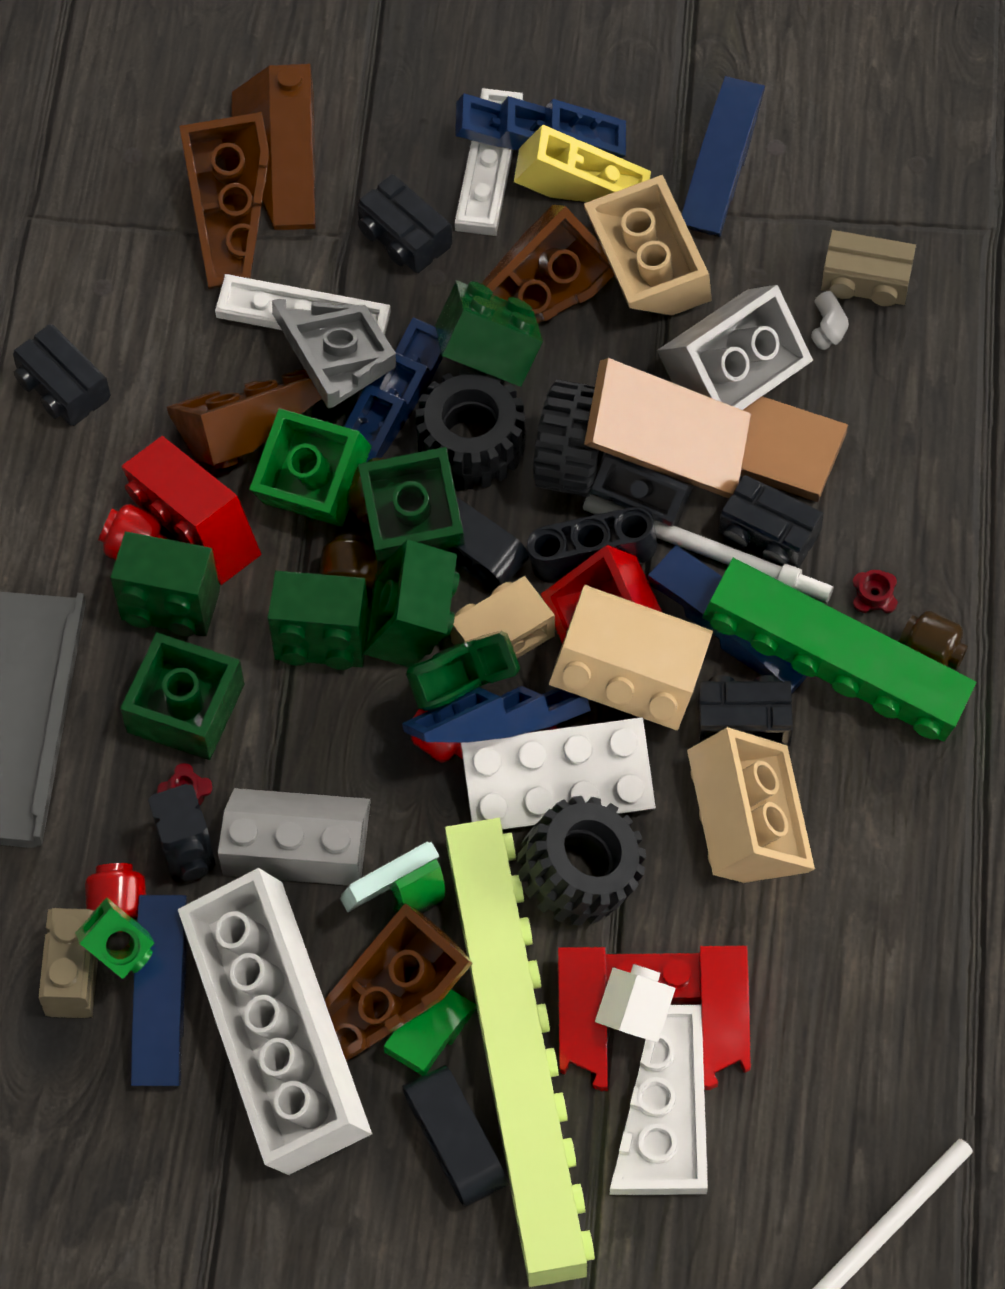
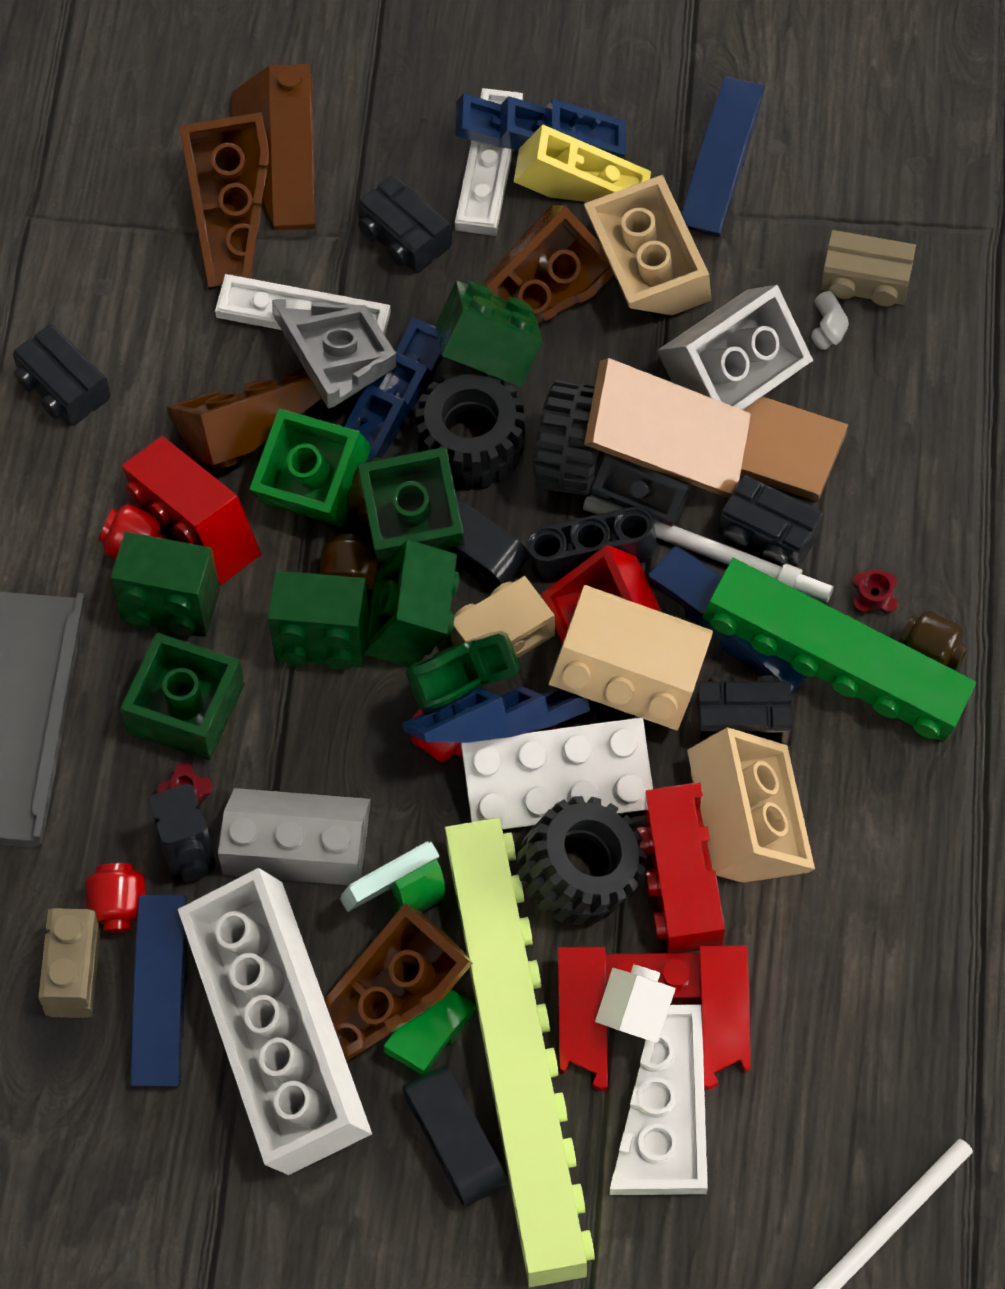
green brick [75,897,154,979] -> none
none -> red wedge [636,782,725,953]

